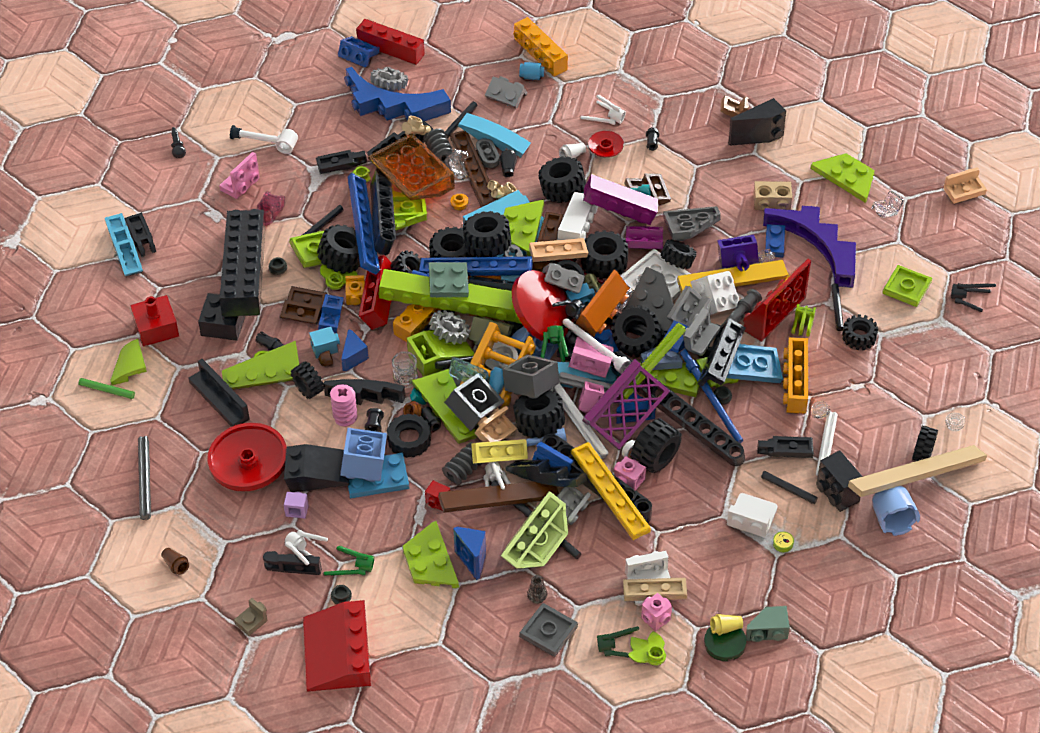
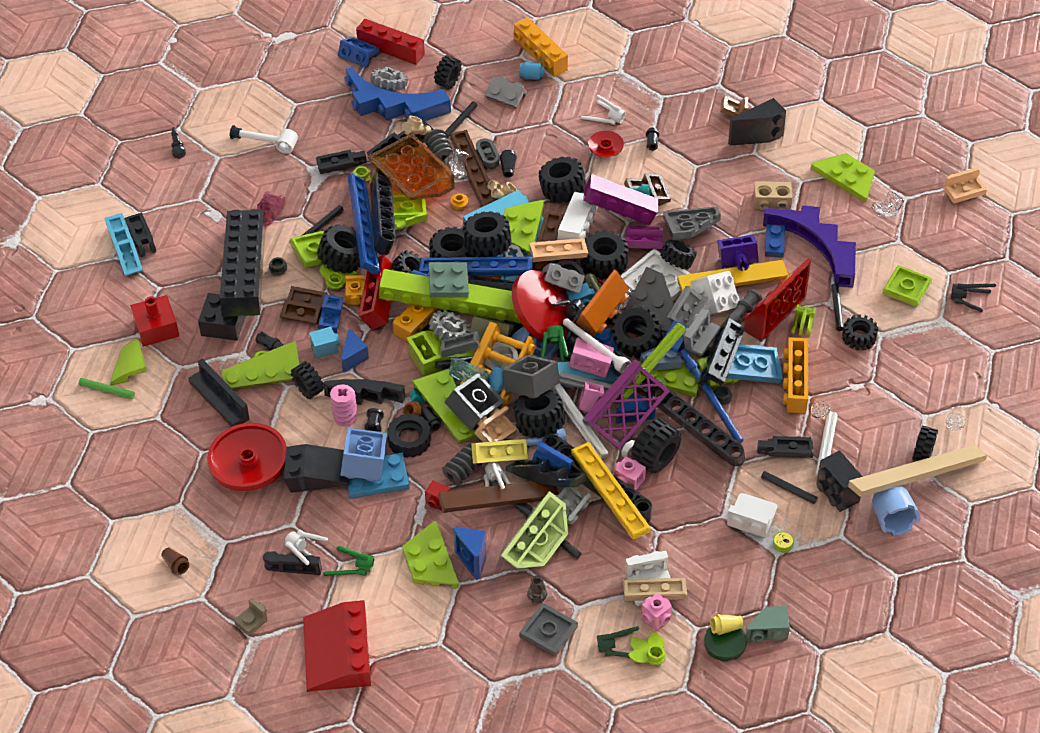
dark grey axle [138,436,151,520] -> none
bright pink bracket [219,152,260,199] -> none
lavender plate [284,492,309,519] -> none
reddish brown hinge [318,350,334,367] -> none
pearl dark grey plate [331,585,352,604] -> none
clear wheel [392,352,418,388] -> none
medium azure slope [458,113,531,158] -> none
white cone [559,142,586,159] -> none
clear plate [758,249,775,263] -> none
none -> black tyre [434,55,462,89]
none -> dark grey plate [441,331,480,358]

